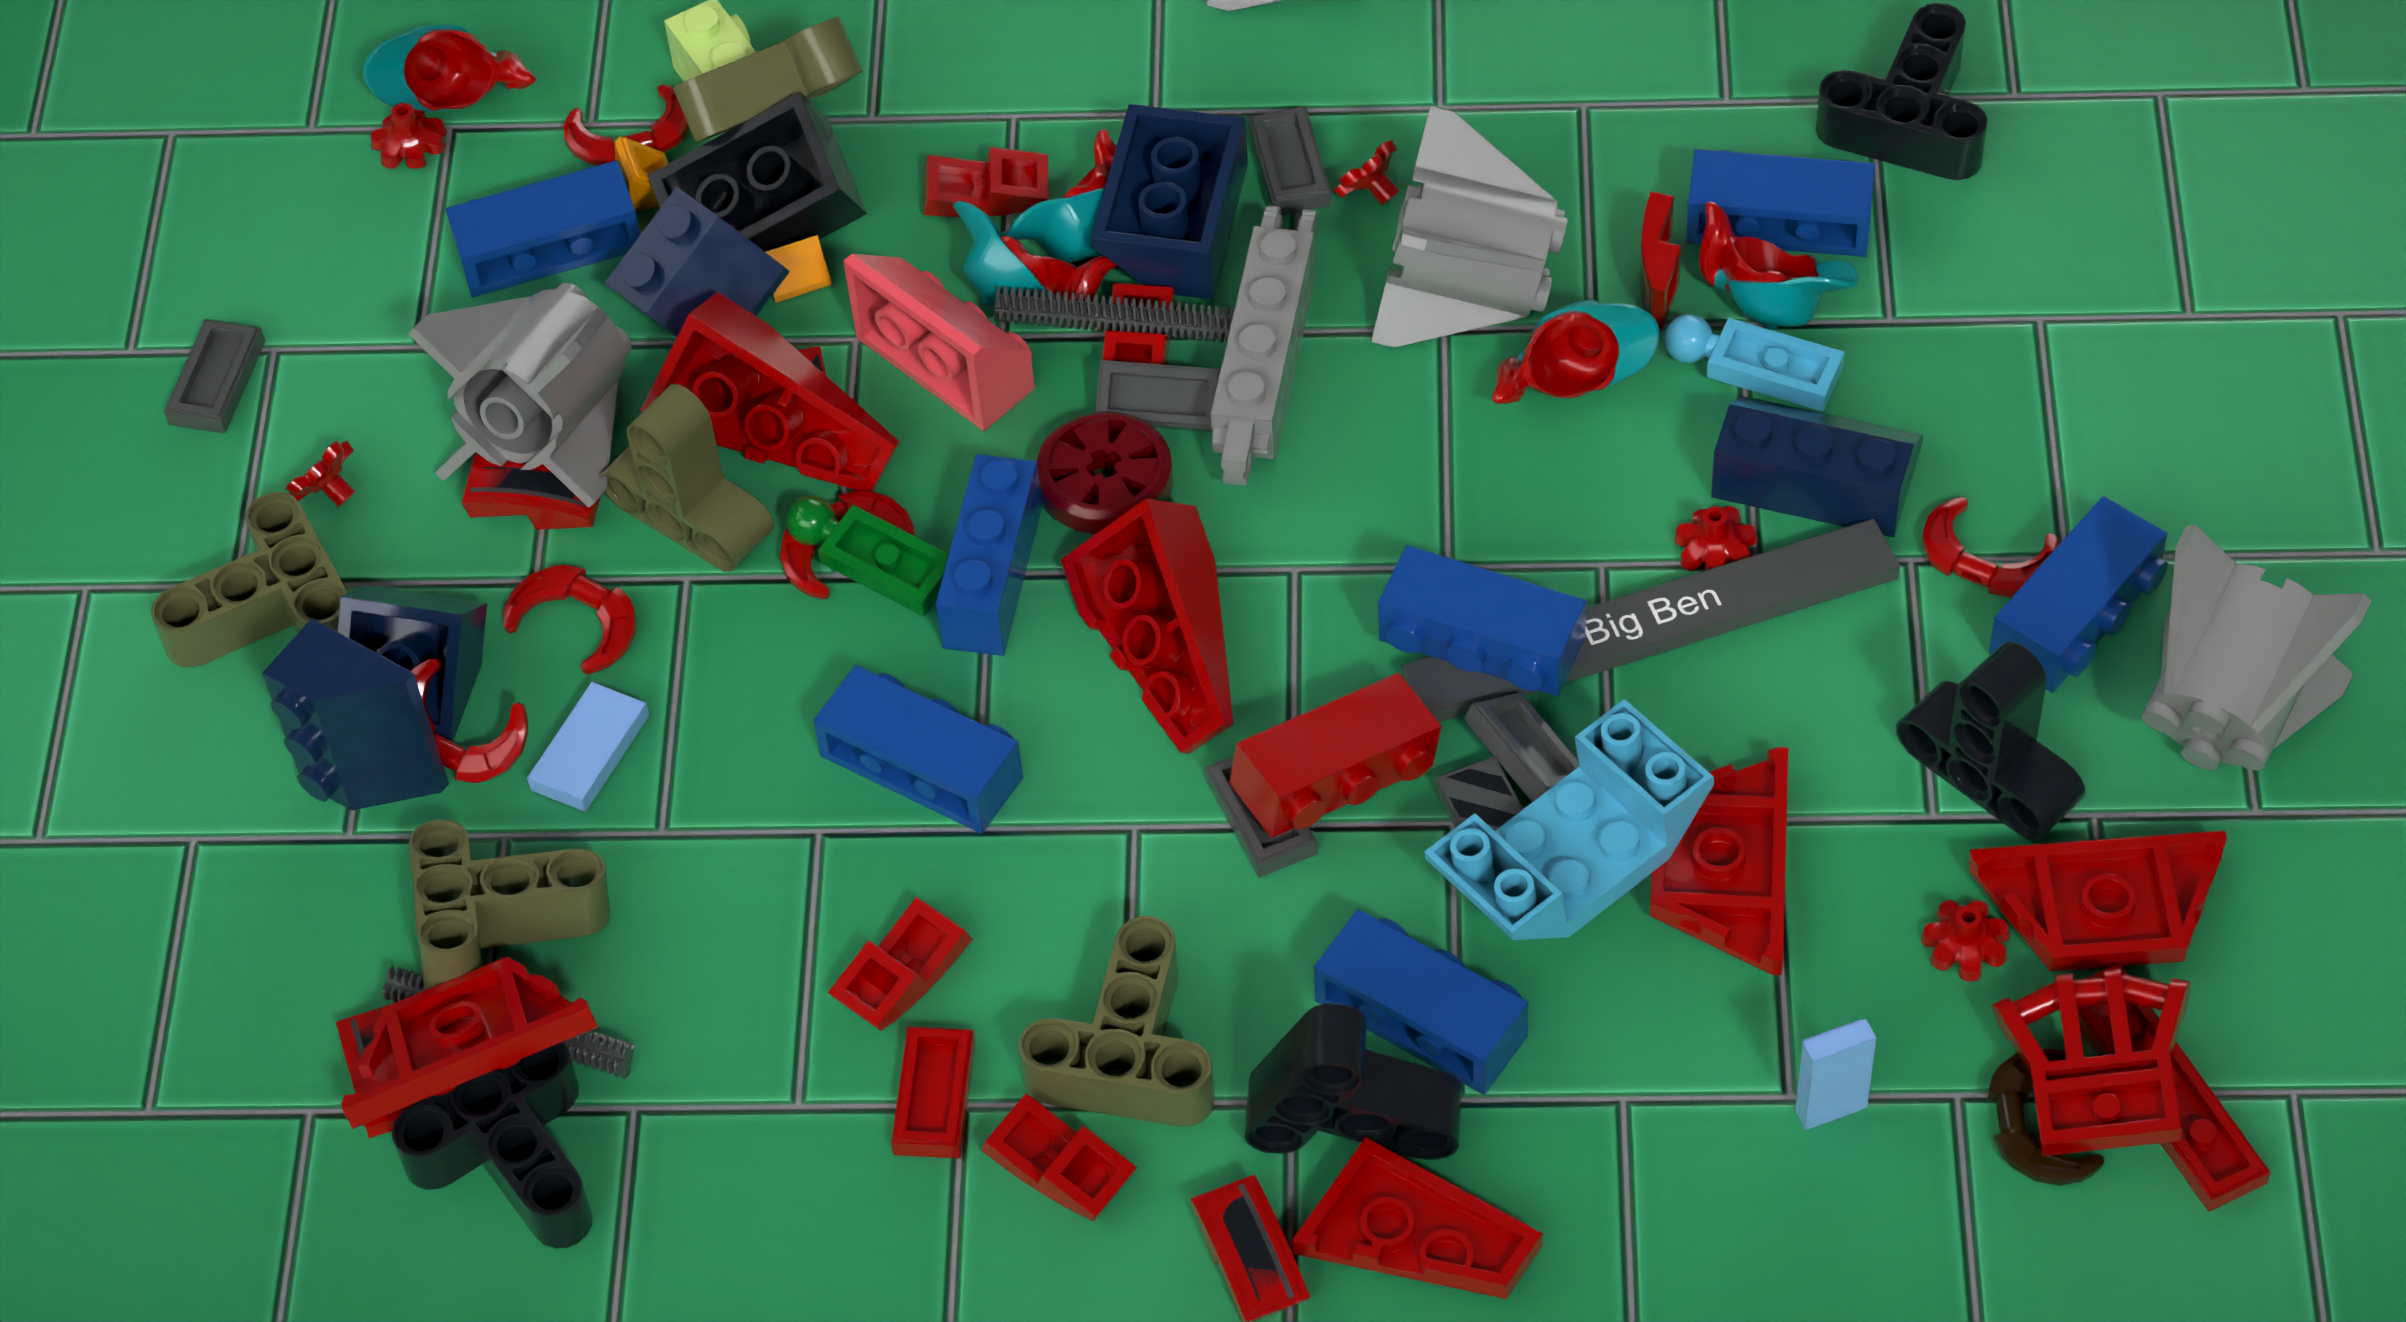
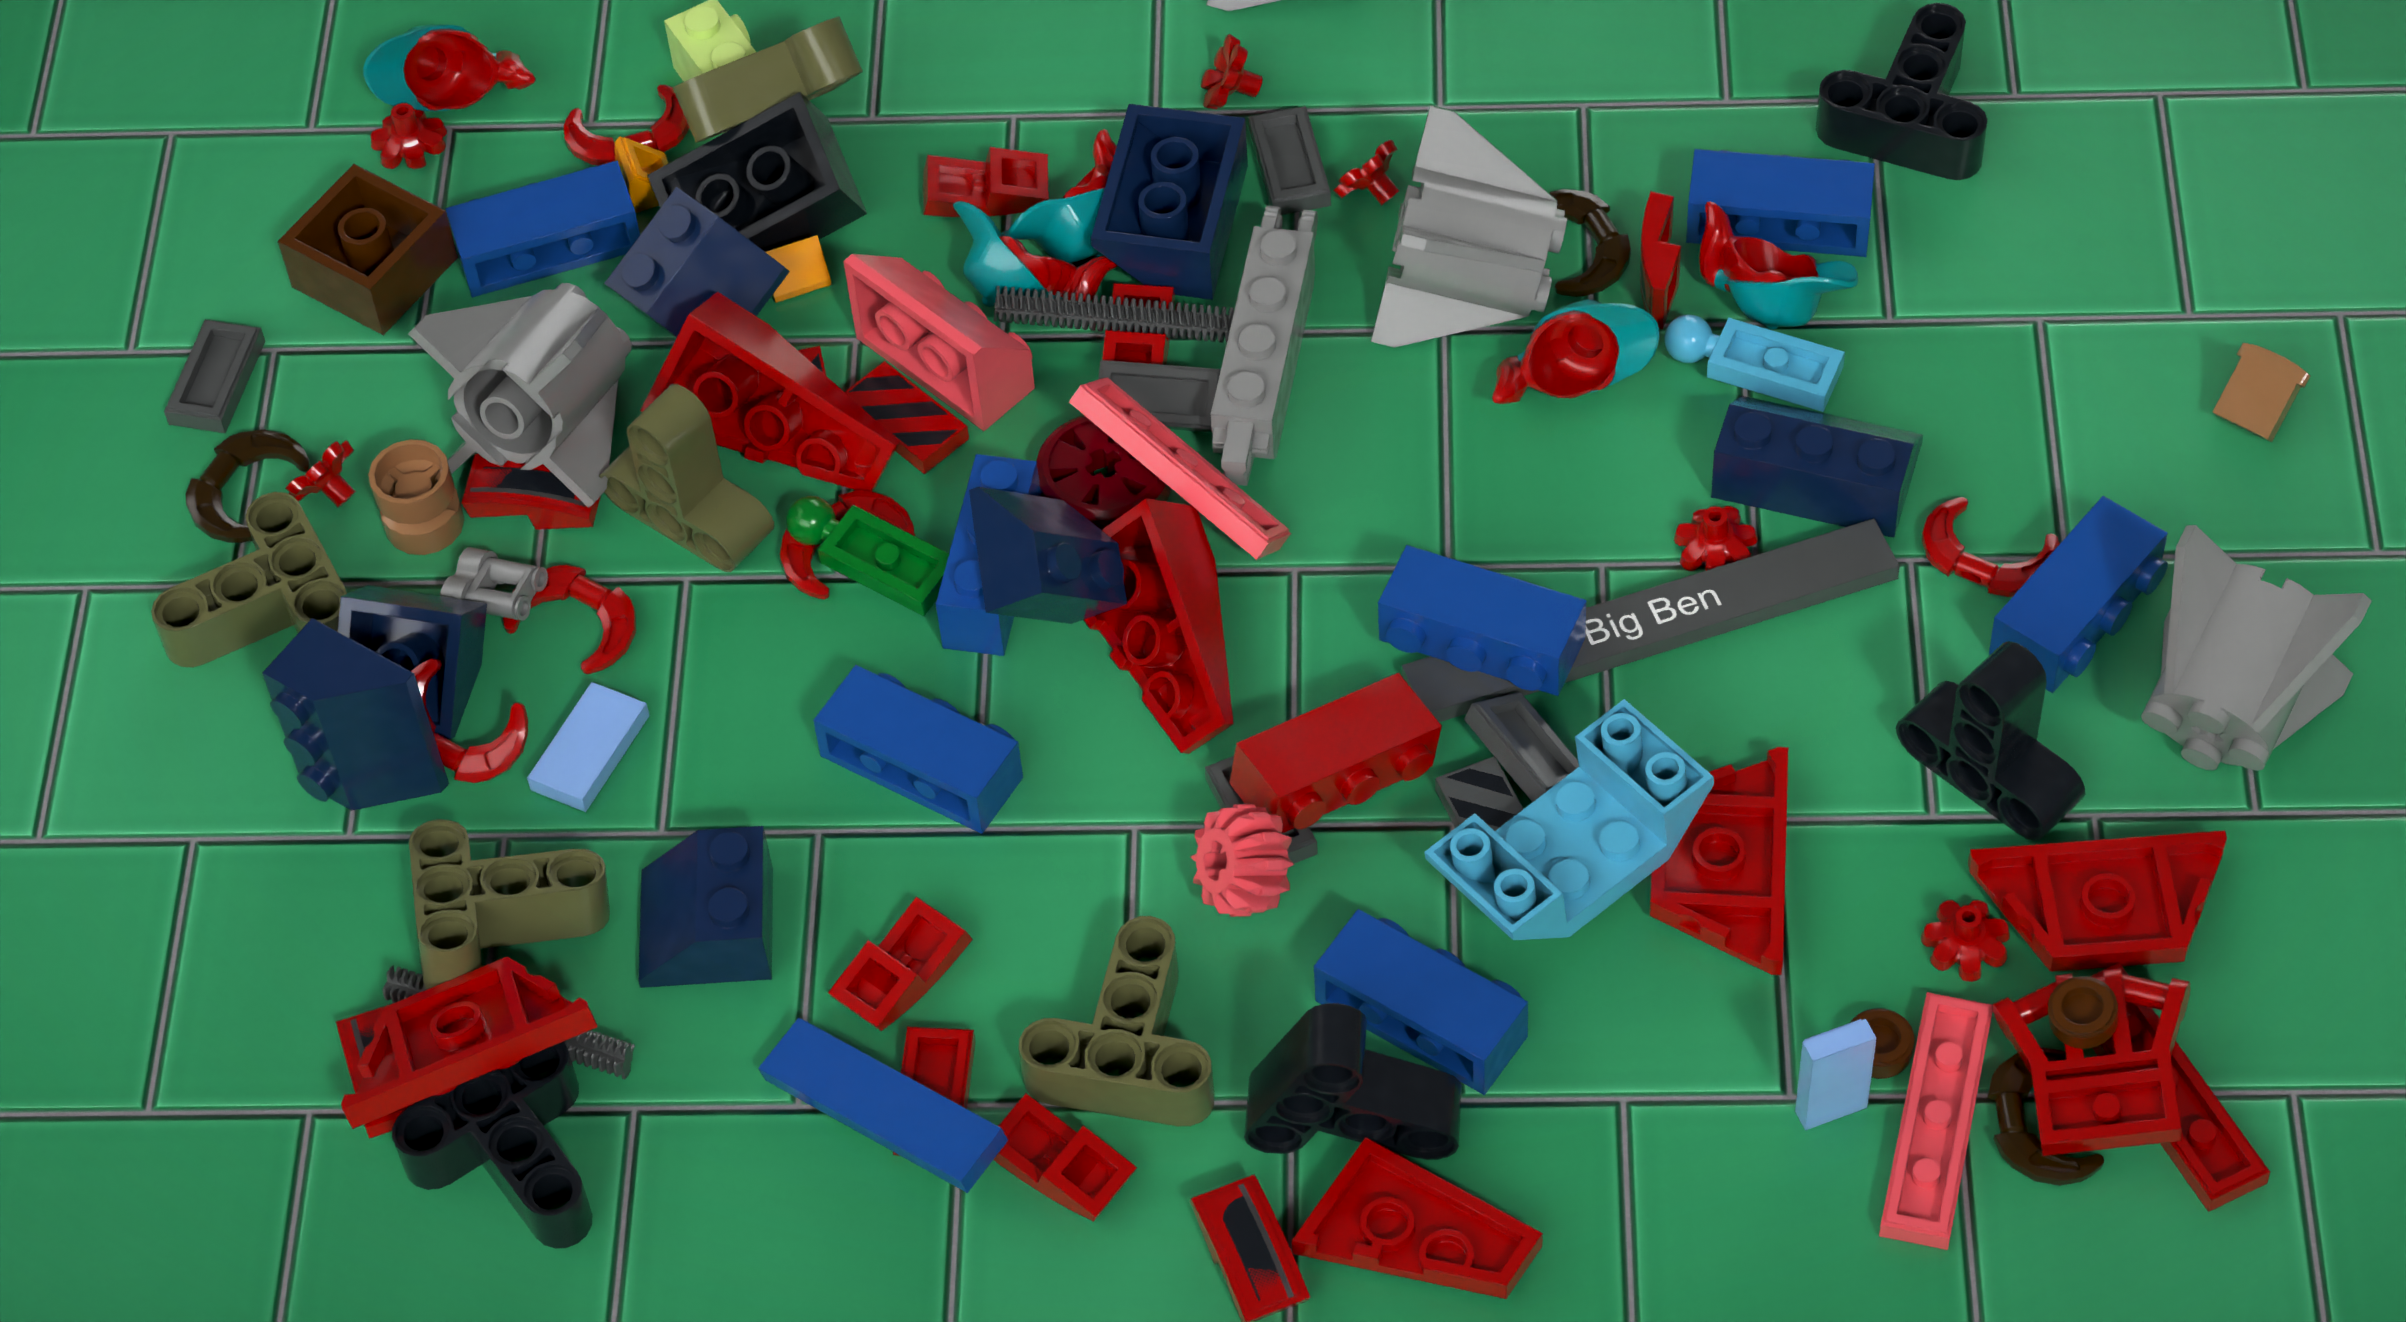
none -> dark brown piece [186,429,310,543]
none -> reddish brown brick [278,164,458,336]
none -> medium nougat wheel [368,439,464,555]
none -> light grey piece [440,547,548,621]
none -> dark blue slope [638,826,773,988]
none -> blue tile [758,1018,1008,1193]
none -> red tile [845,361,969,474]
none -> dark blue slope [969,487,1127,624]
none -> coral tile [1069,377,1291,560]
none -> coral gear [1190,804,1295,917]
none -> red plant [1201,34,1263,110]
none -> dark brown piece [1548,189,1631,297]
none -> reddish brown tile [1850,1008,1914,1079]
none -> coral tile [1879,992,1993,1250]
none -> reddish brown tile [2048,976,2119,1049]
none -> medium nougat tile [2212,343,2310,442]

